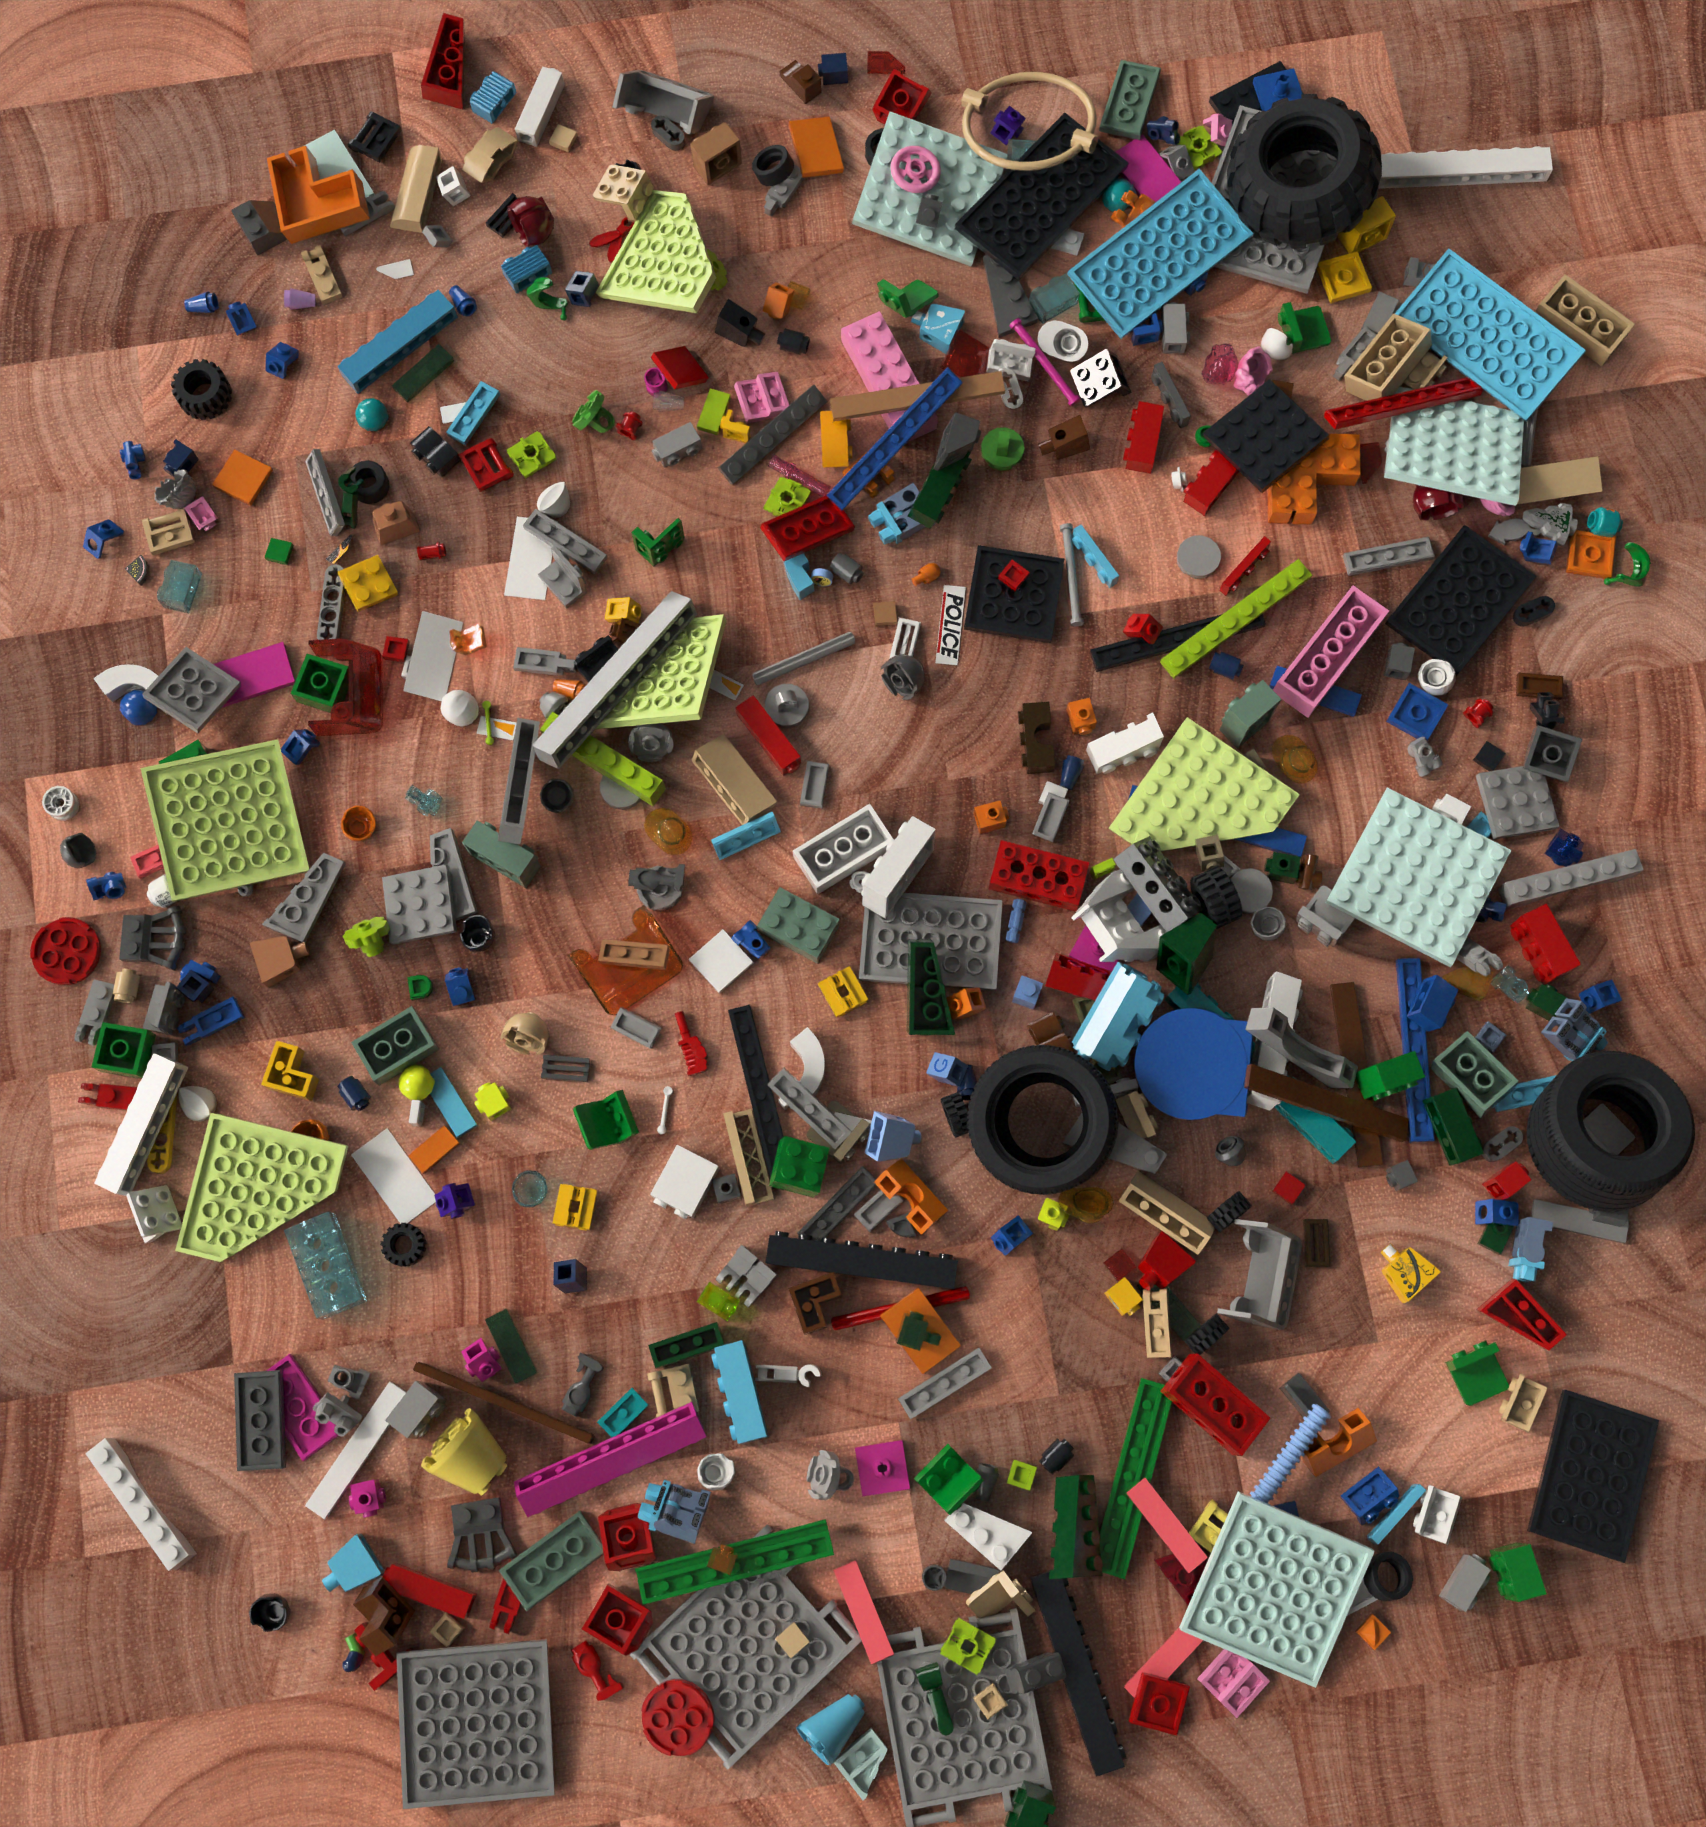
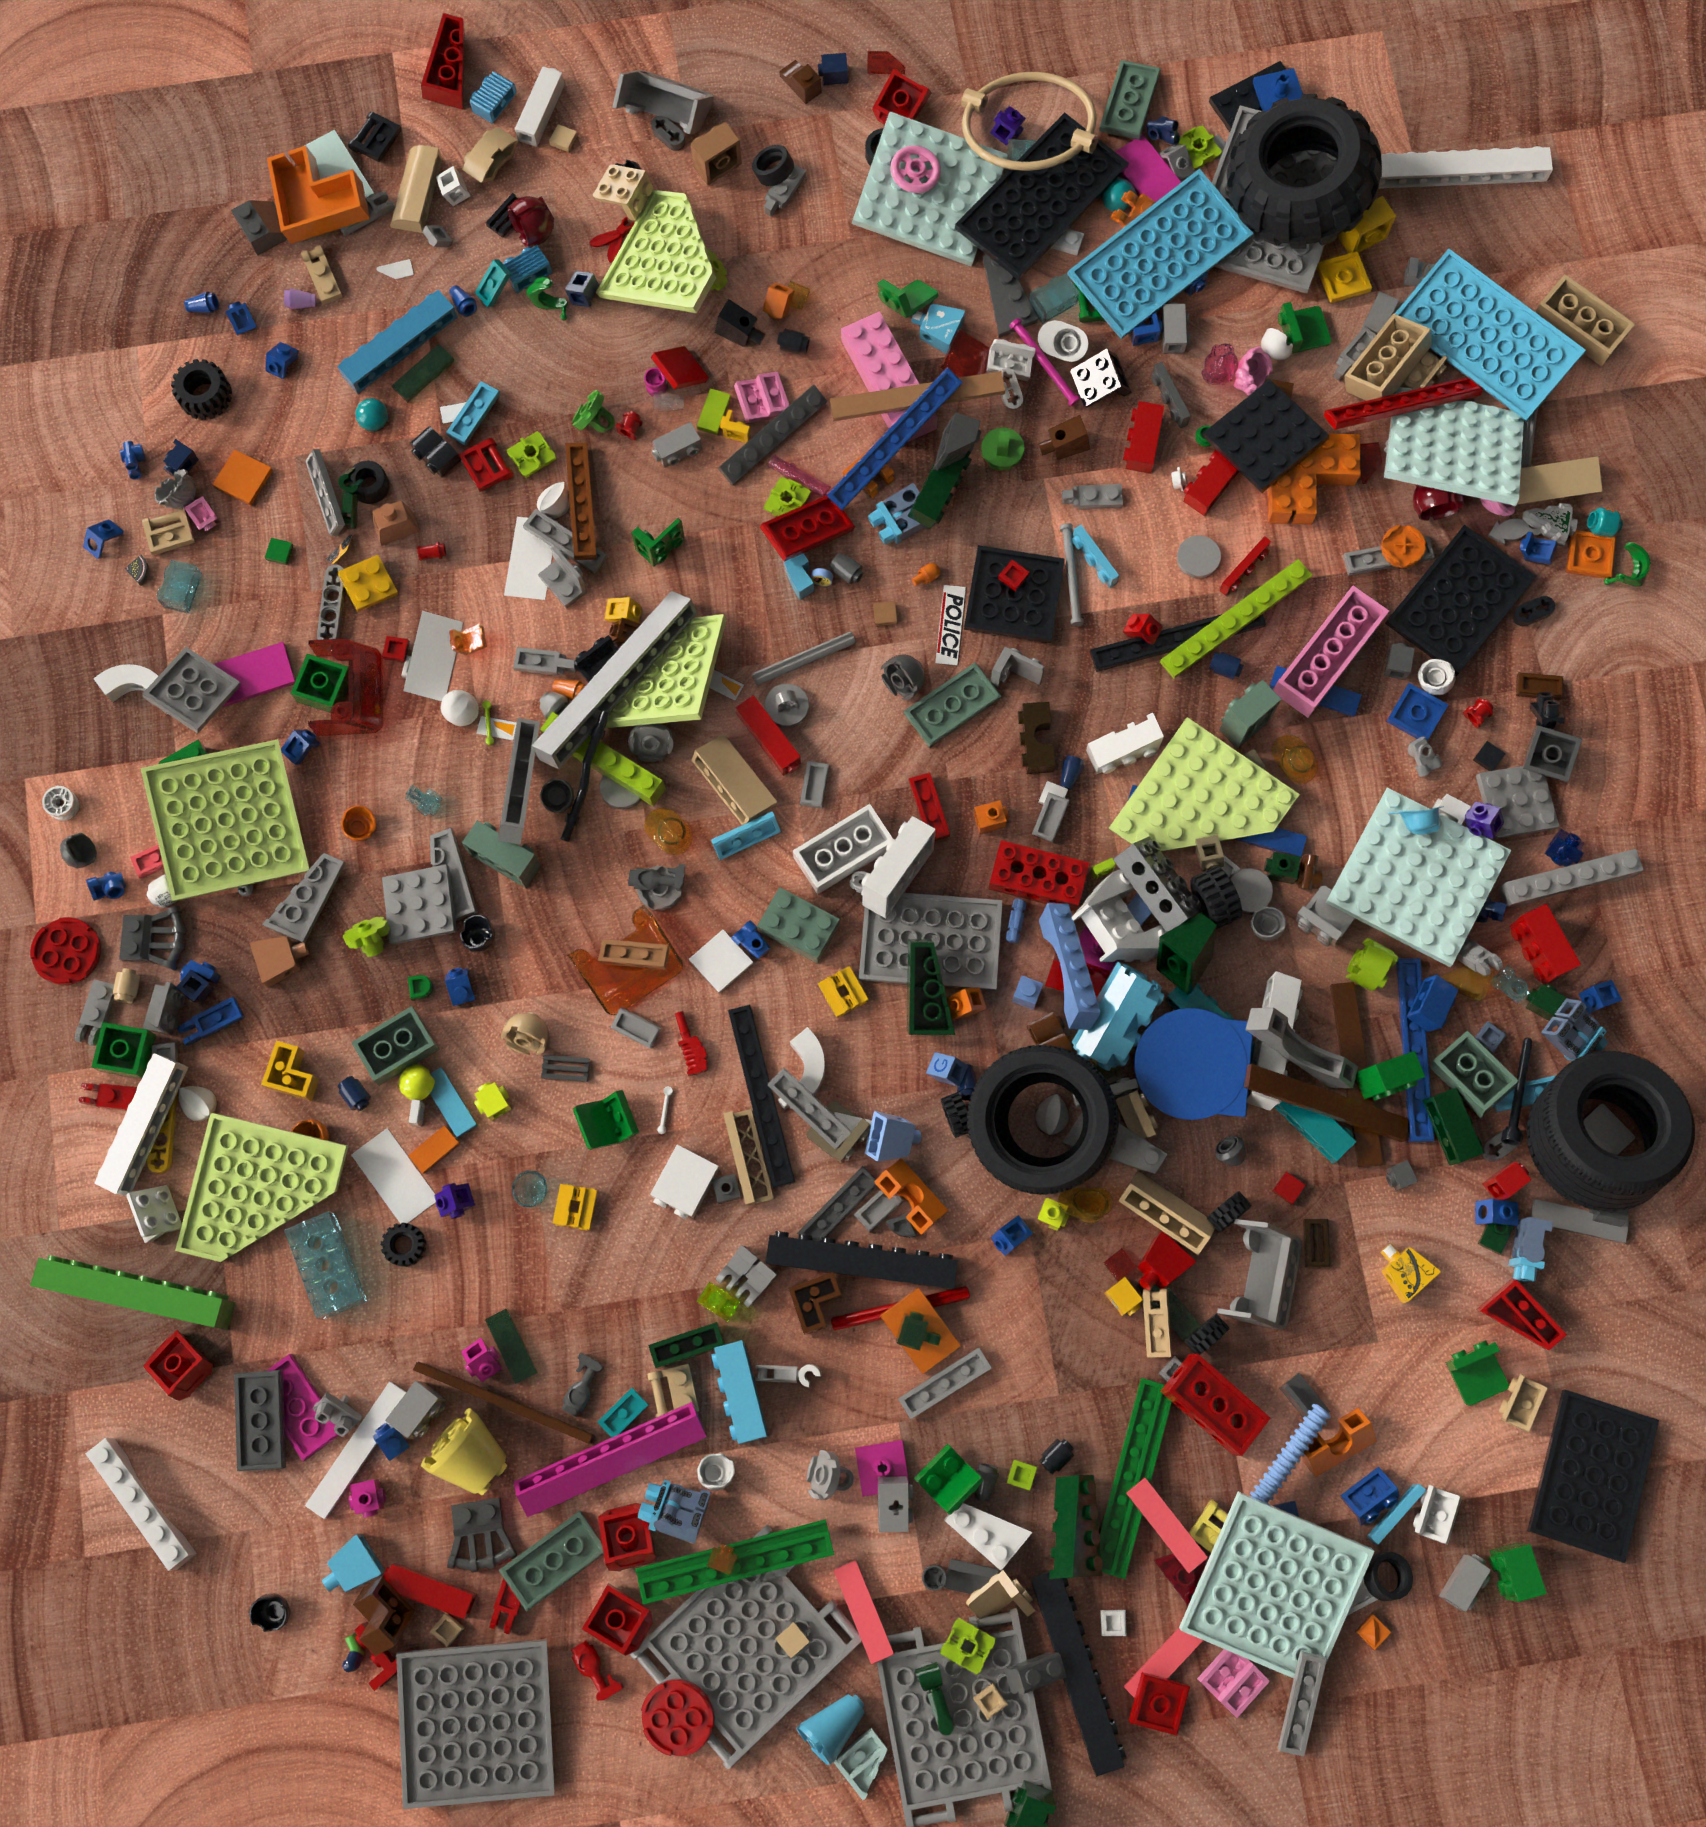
blue hair [120,690,157,725] -> none
light grey plate [328,1365,370,1400] -> none
dark blue brick [553,1259,587,1294] -> none
green brick [769,1136,830,1198] -> none
orange tile [789,116,844,178] -> none
light orange brick [820,411,853,468] -> none
white tile [889,618,921,659] -> none
dark grey bracket [915,194,943,228] -> none
orange brick [1066,698,1097,735] -> none
bright pink bracket [1203,114,1232,147] -> none
none -> bright green brick [30,1255,236,1330]
none -> red slope [143,1330,213,1401]
none -> blue bracket [373,1423,410,1461]
none -> teal plate [474,259,512,307]
none -> black bar [560,710,610,842]
none -> dark orange plate [565,443,596,560]
none -> light grey brick [878,1476,913,1532]
none -> sand green tile [903,662,1002,748]
none -> red plate [908,772,950,841]
none -> light grey bracket [990,647,1045,688]
none -> white piece [1034,1094,1069,1135]
none -> medium blue arch [1039,903,1100,1030]
none -> light grey hinge [1062,484,1123,509]
none -> white tile [1100,1610,1126,1636]
none -> light grey plate [1278,1651,1327,1756]
none -> lime brick [1346,938,1398,991]
none -> orange tile [1381,525,1426,568]
none -> medium azure piece [1388,806,1444,835]
none -> dark purple brick [1465,801,1504,839]
none -> black piece [1501,1037,1533,1145]

